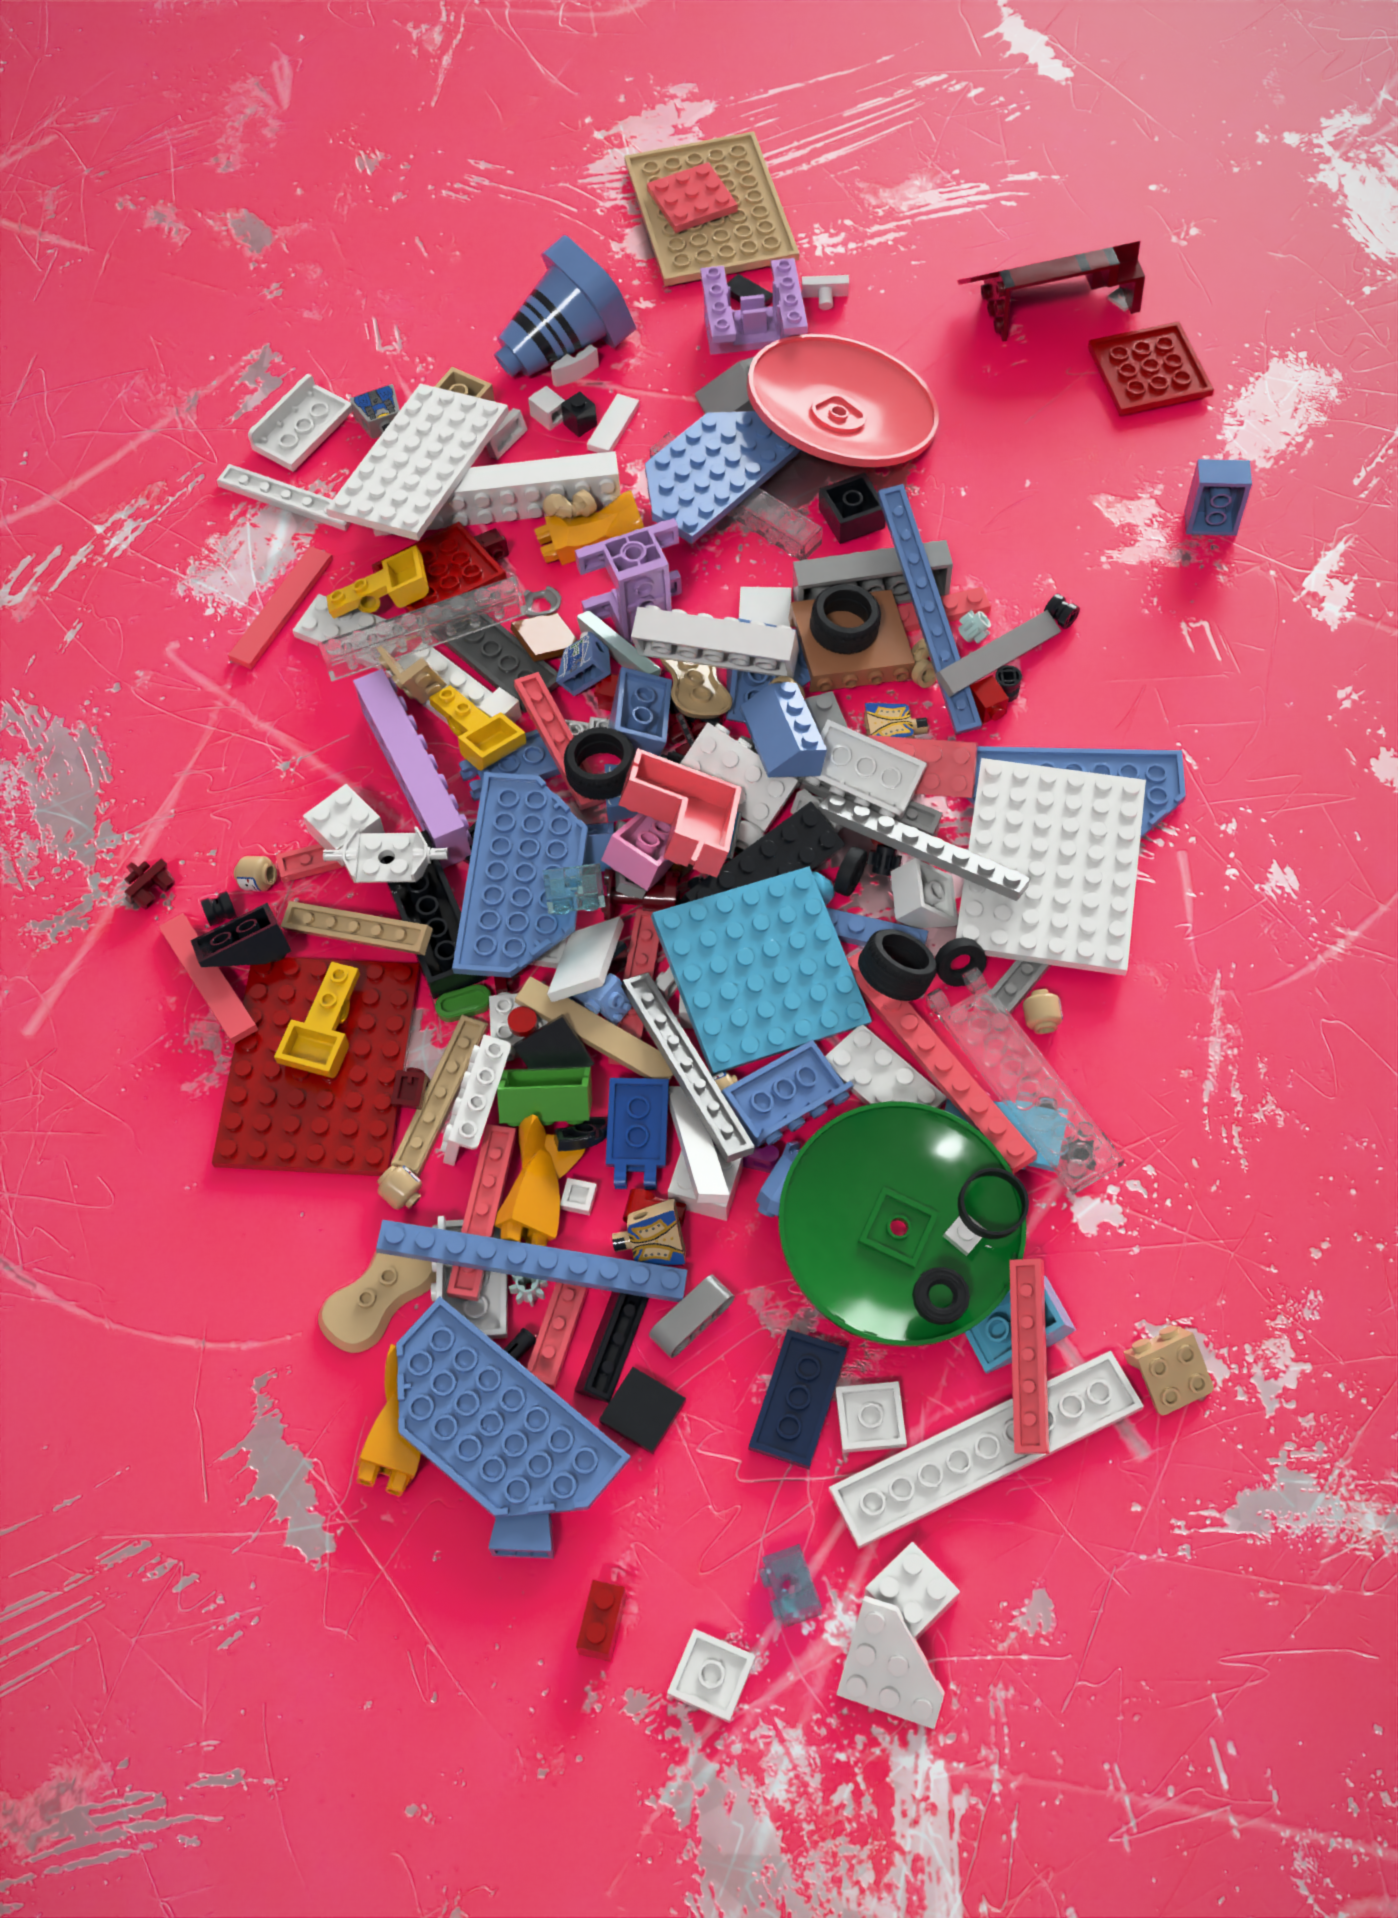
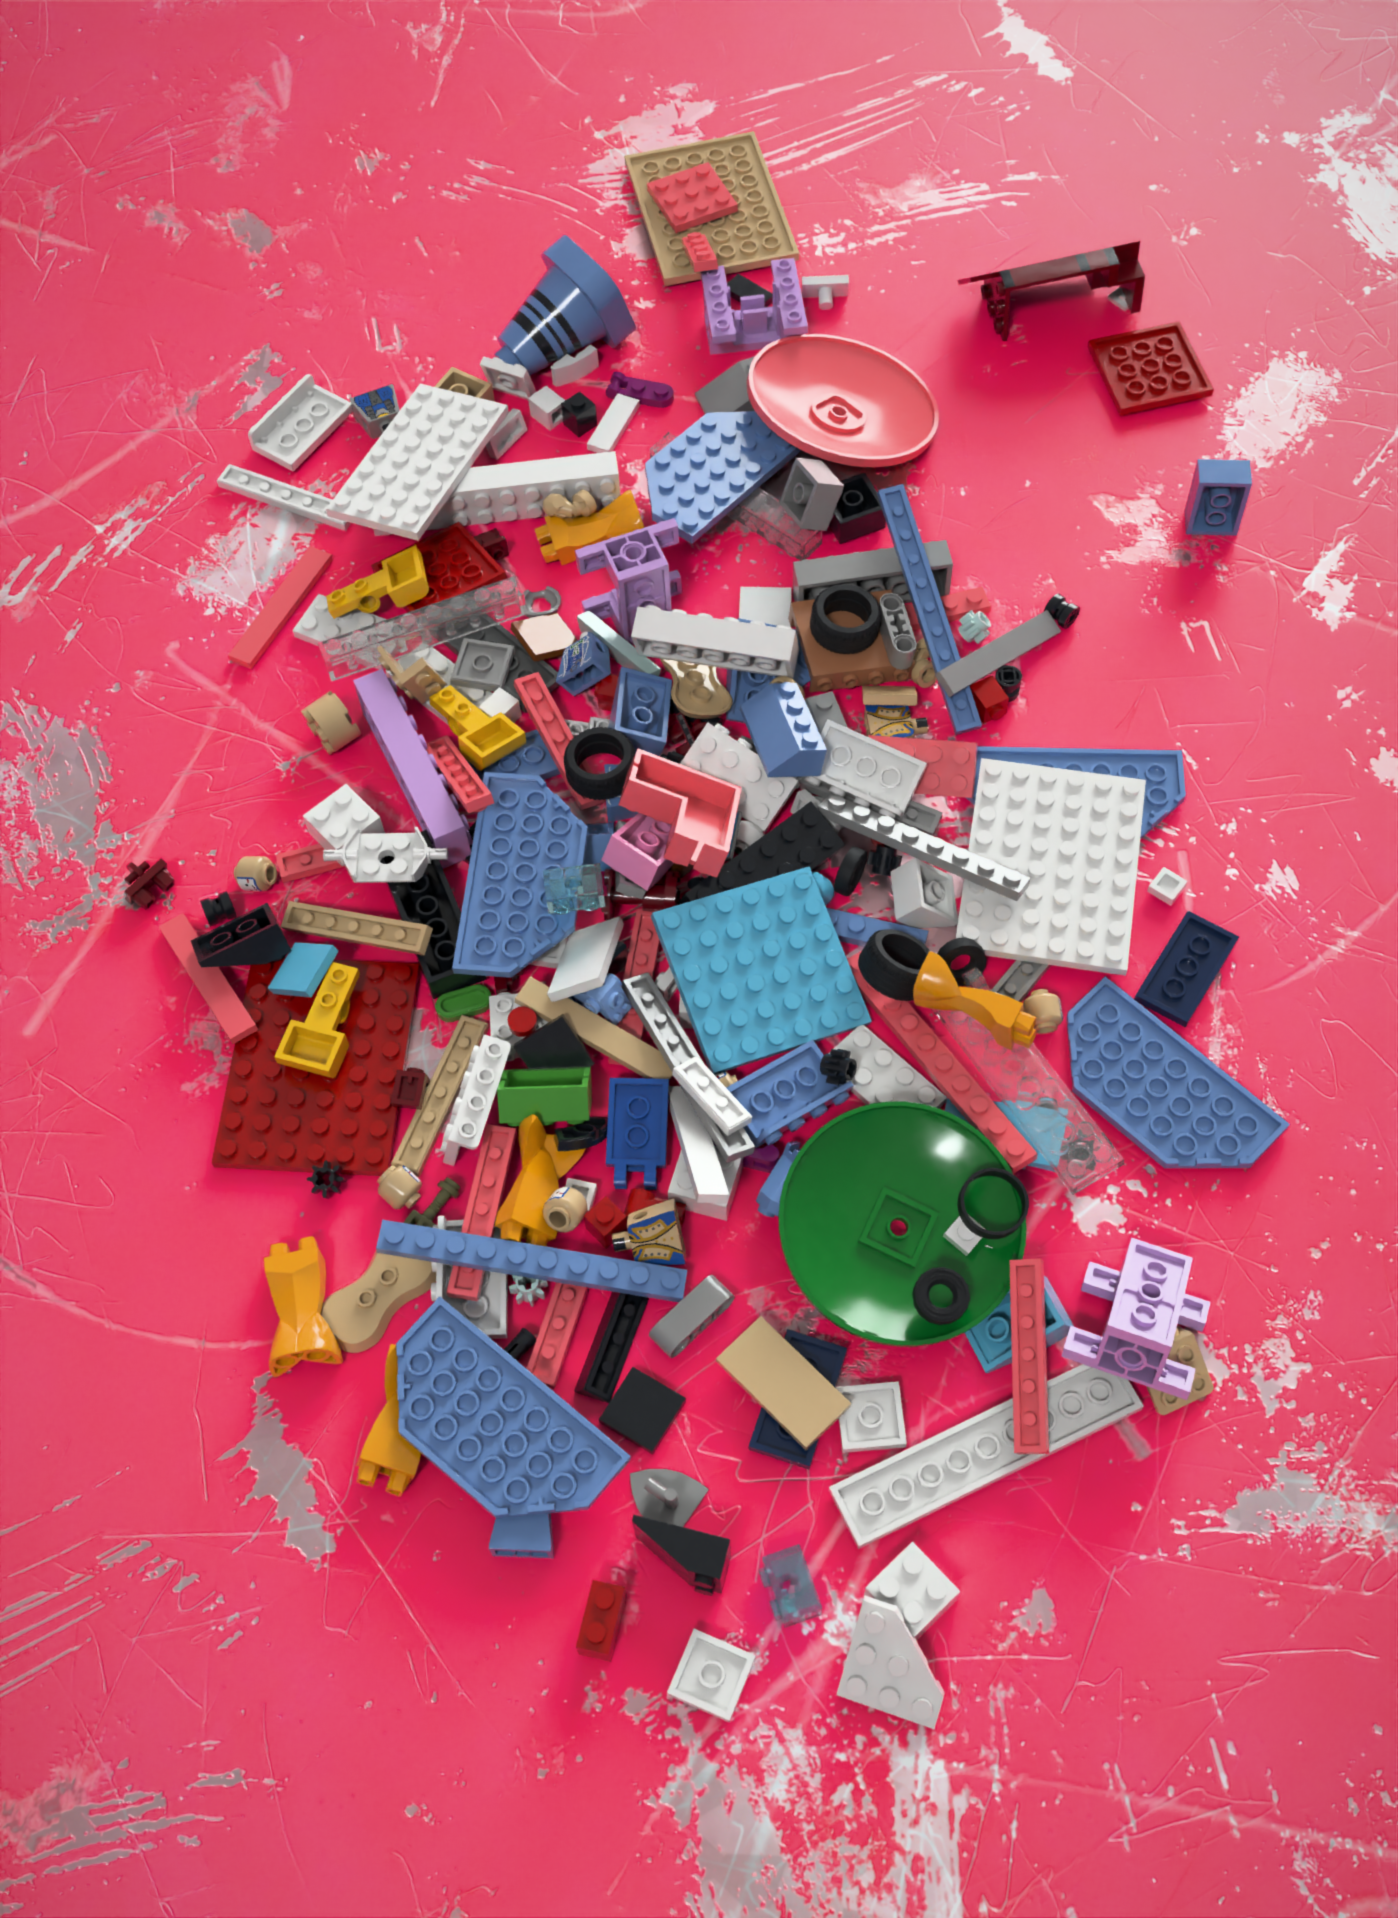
none -> light orange hips [264,1236,343,1377]
none -> medium azure tile [268,942,339,997]
none -> tan brick [300,690,361,755]
none -> black gear [307,1160,347,1199]
none -> olive hinge [403,1177,461,1228]
none -> coral plate [426,735,494,813]
none -> light grey tile [450,638,515,692]
none -> white plate [480,356,537,400]
none -> tan head [543,1187,587,1232]
none -> red brick [584,1196,628,1249]
none -> magenta plate [605,371,674,408]
none -> light grey shield [630,1469,709,1527]
none -> black slope [632,1514,731,1596]
none -> white tile [672,1056,752,1136]
none -> coral plate [682,232,718,272]
none -> tan tile [716,1316,851,1450]
none -> light grey brick [779,458,844,531]
none -> black gear [820,1049,857,1086]
none -> tan tile [862,685,917,706]
none -> light grey beam [879,593,917,670]
none -> light orange hips [913,951,1036,1050]
none -> lavender piece [1061,1238,1211,1400]
none -> medium blue plate [1066,976,1290,1168]
none -> dark blue plate [1134,911,1239,1028]
none -> white plate [1147,867,1188,906]

